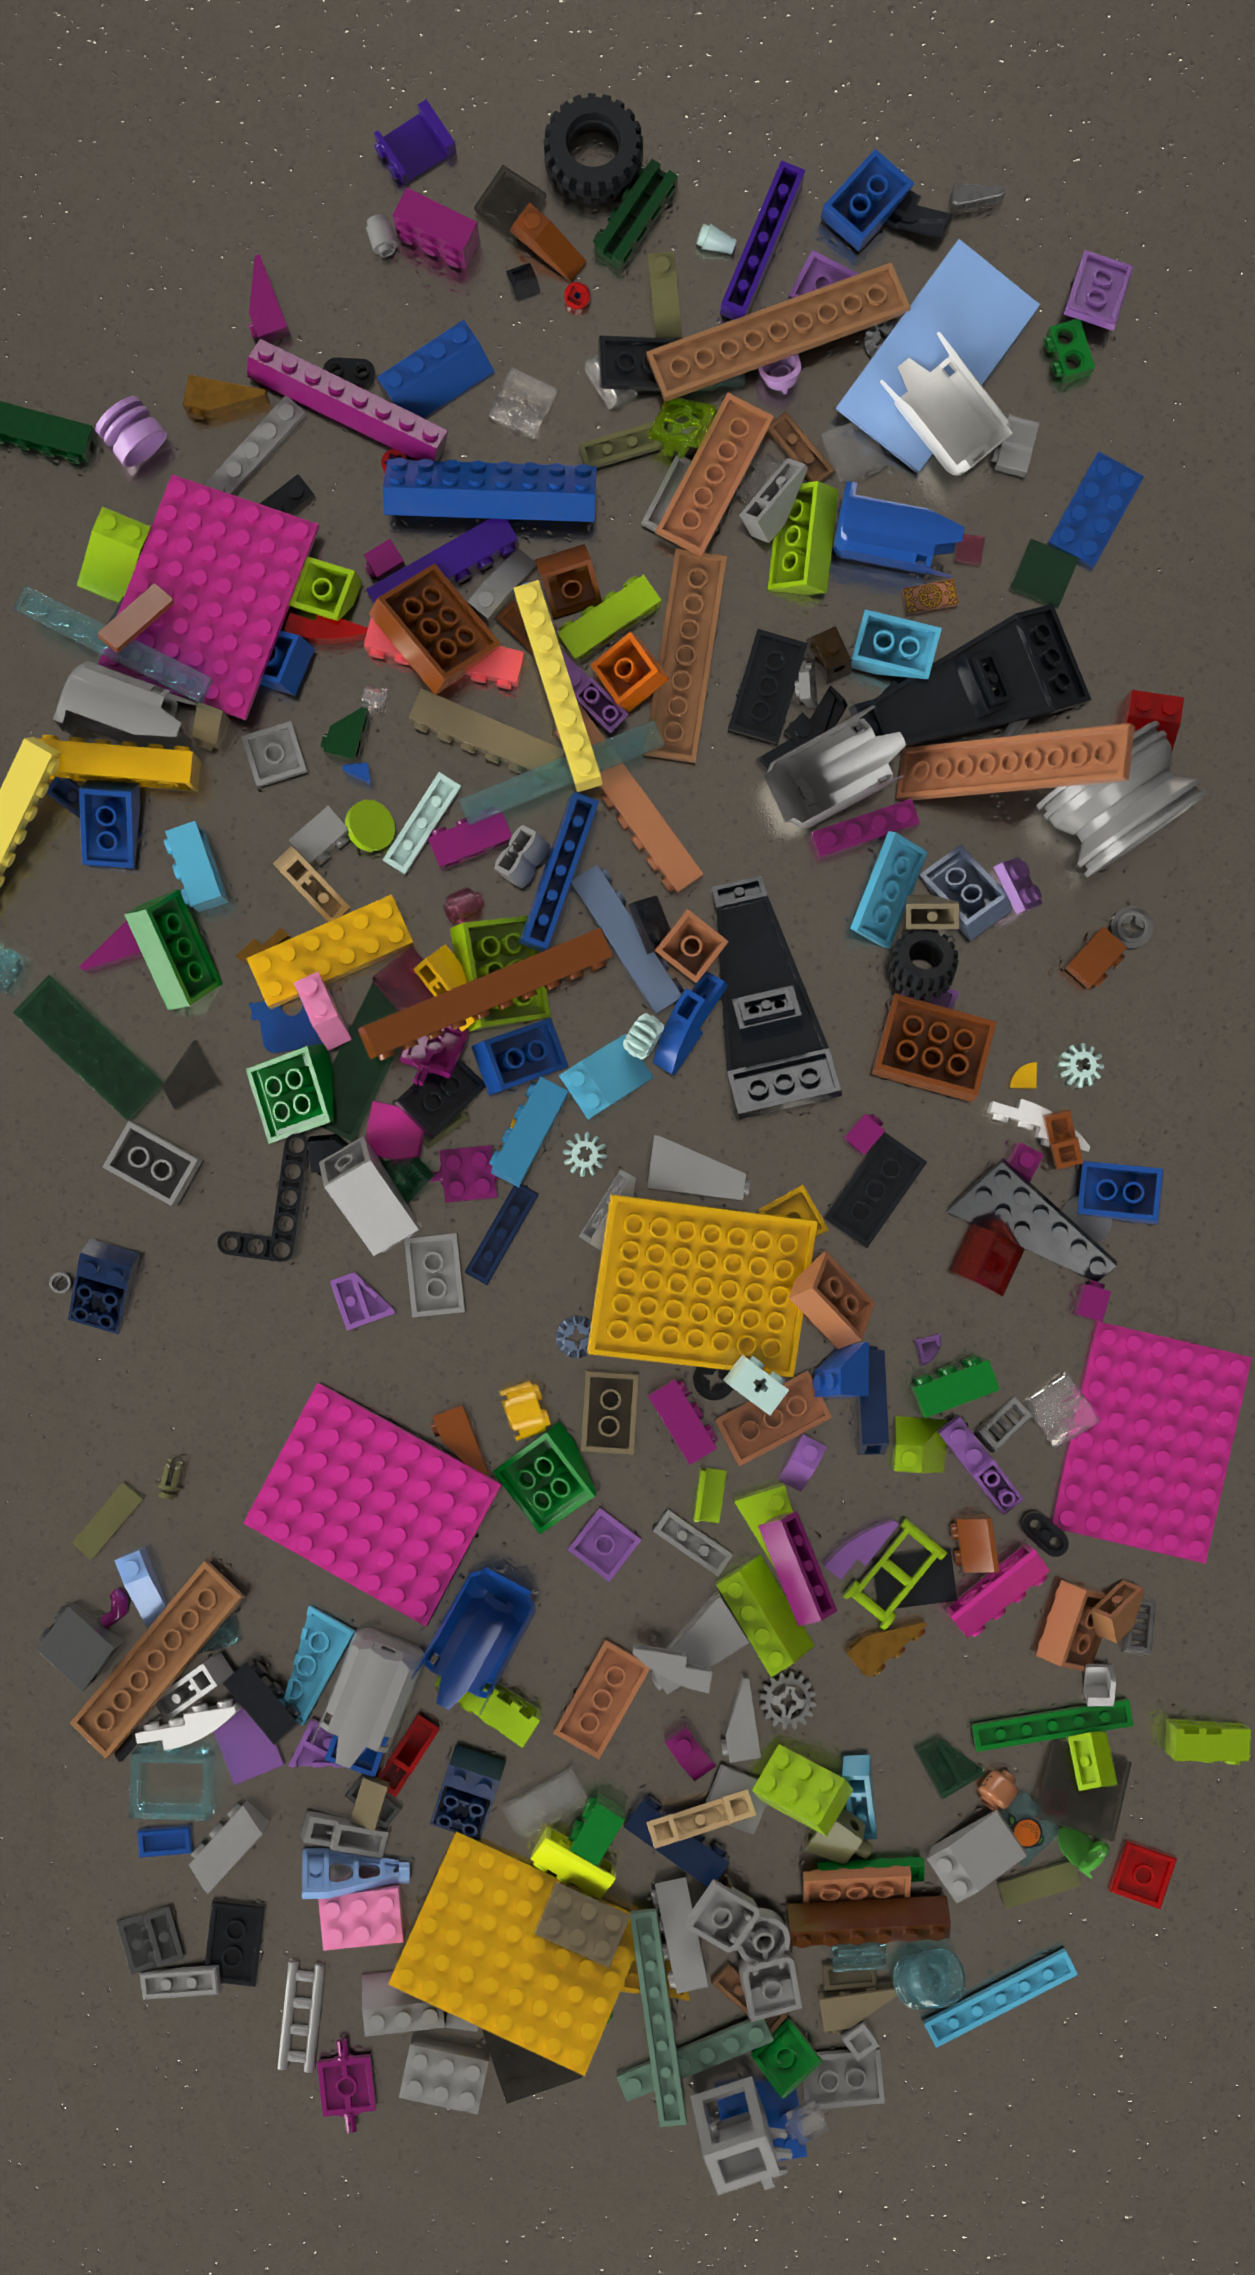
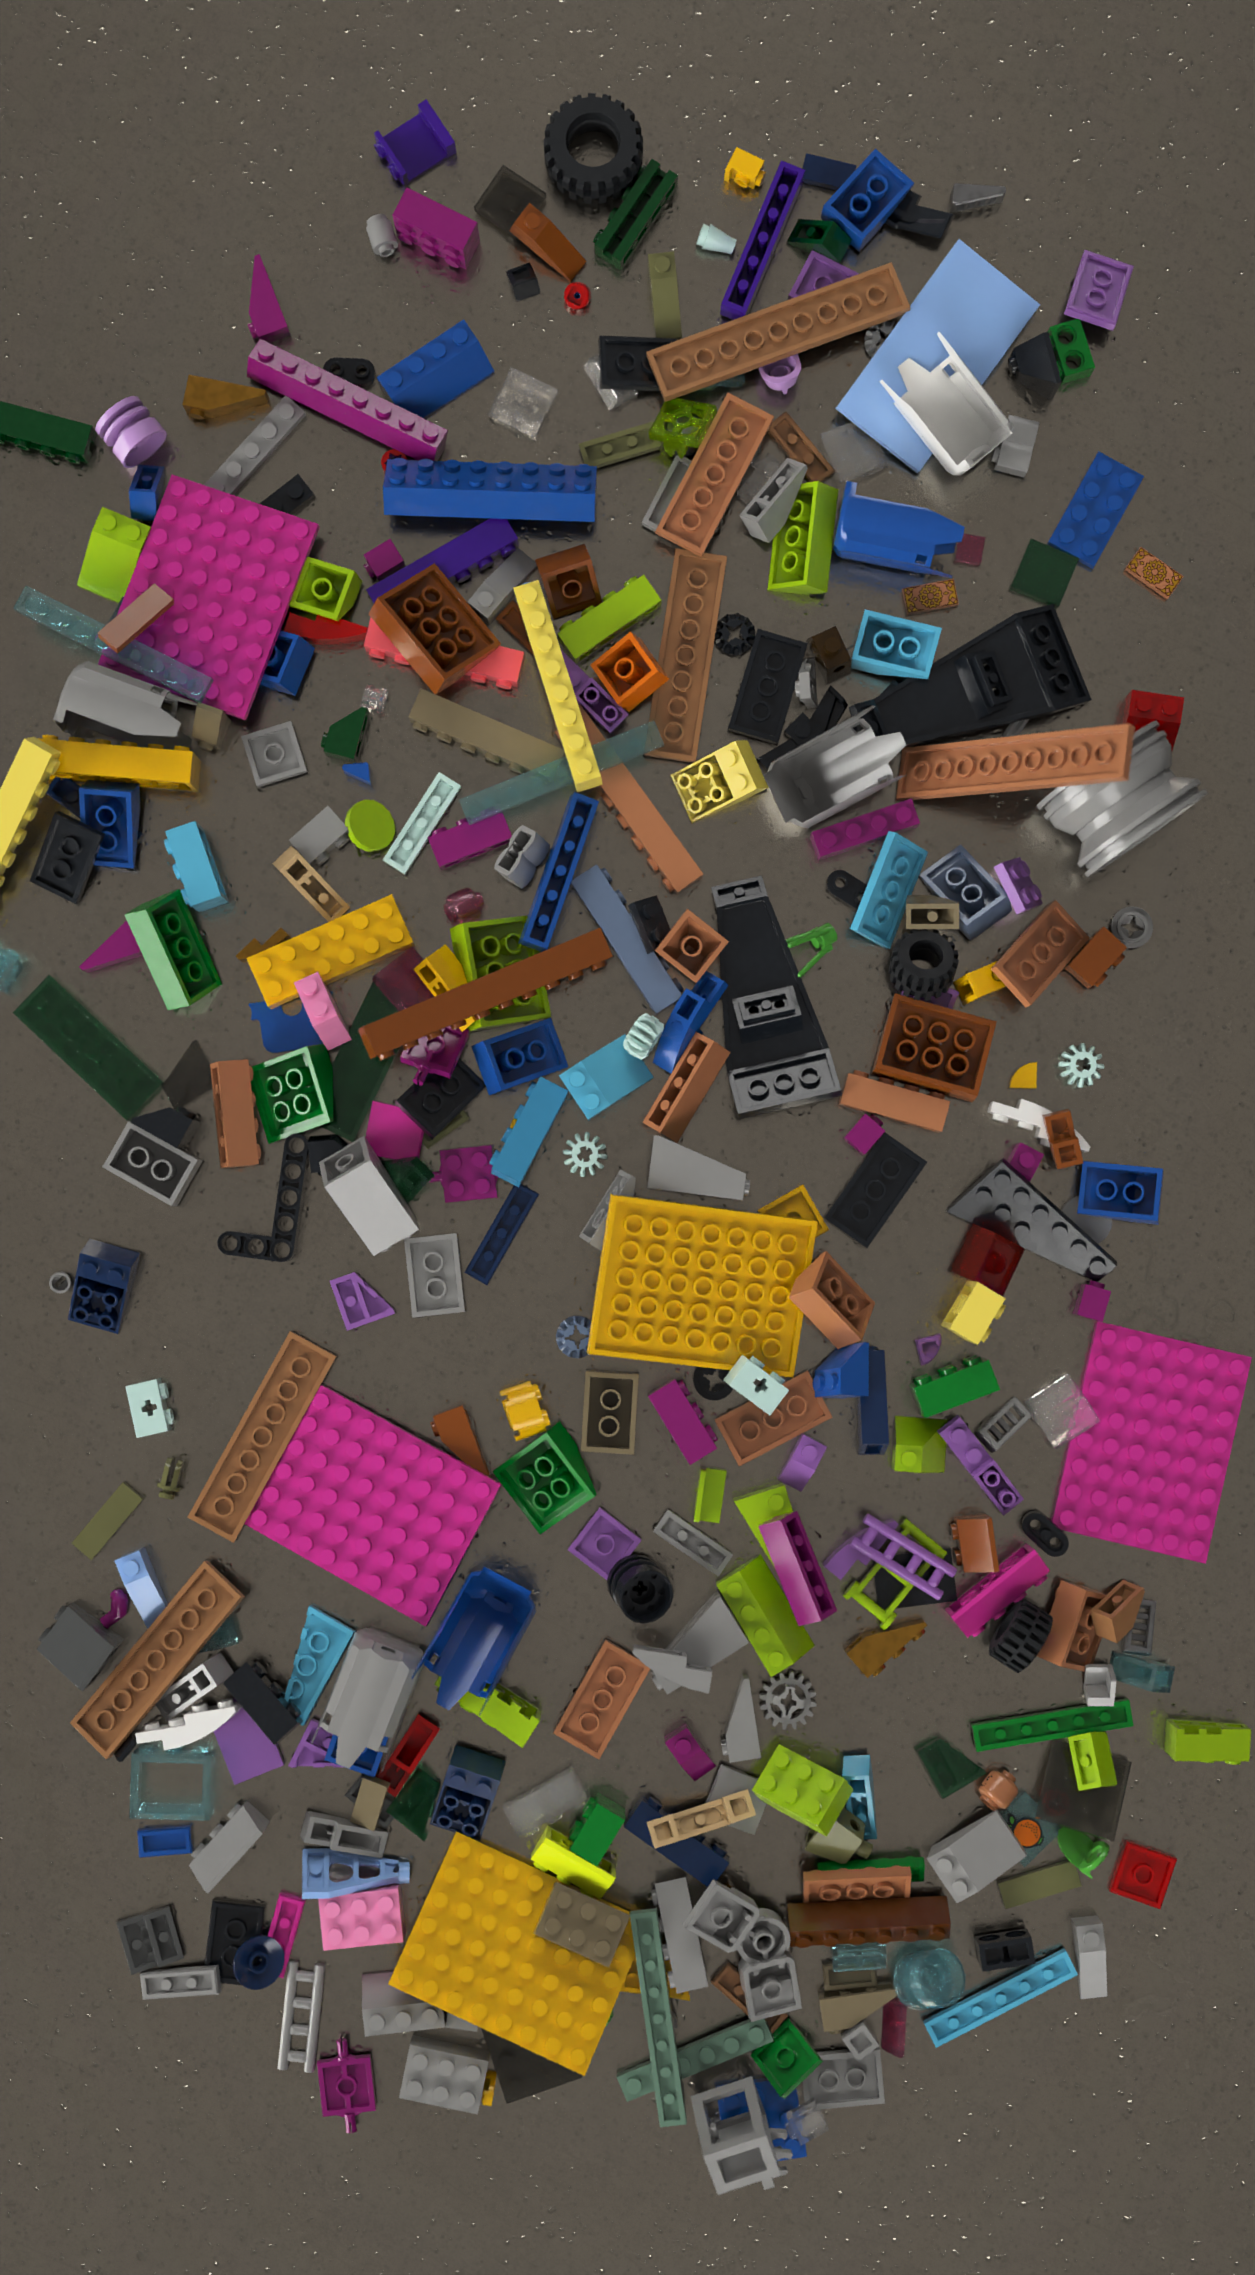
none -> black tile [30,811,105,904]
none -> light aqua brick [125,1378,174,1438]
none -> blue slope [129,465,165,522]
none -> black slope [130,1106,201,1150]
none -> medium nougat plate [187,1331,337,1543]
none -> nougat brick [210,1059,261,1169]
none -> dark blue dish [233,1935,284,1990]
none -> dark pink tile [268,1891,306,1978]
none -> clear green wing [386,1768,440,1841]
none -> yellow tile [481,2070,497,2106]
none -> black wheel [607,1554,673,1624]
none -> nougat brick [642,1032,730,1143]
none -> light yellow slope [671,740,769,823]
none -> black gear [714,613,755,655]
none -> yellow brick [724,147,766,189]
none -> bright green plant [785,923,838,977]
none -> dark green slope [787,219,852,262]
none -> dark blue tile [802,153,857,190]
none -> black plate [826,870,867,911]
none -> nougat brick [838,1070,950,1133]
none -> medium lavender bar [848,1513,957,1600]
none -> clear pink slope [881,1996,907,2058]
none -> light yellow brick [941,1280,1006,1345]
none -> yellow torso [953,961,1006,1006]
none -> black brick [974,1928,1036,1972]
none -> black tyre [989,1598,1053,1673]
none -> nougat plate [991,900,1090,1008]
none -> black slope [1008,332,1061,400]
none -> light grey slope [1071,1915,1107,1999]
none -> clear light blue slope [1111,1652,1175,1693]
none -> tile [1125,547,1184,599]

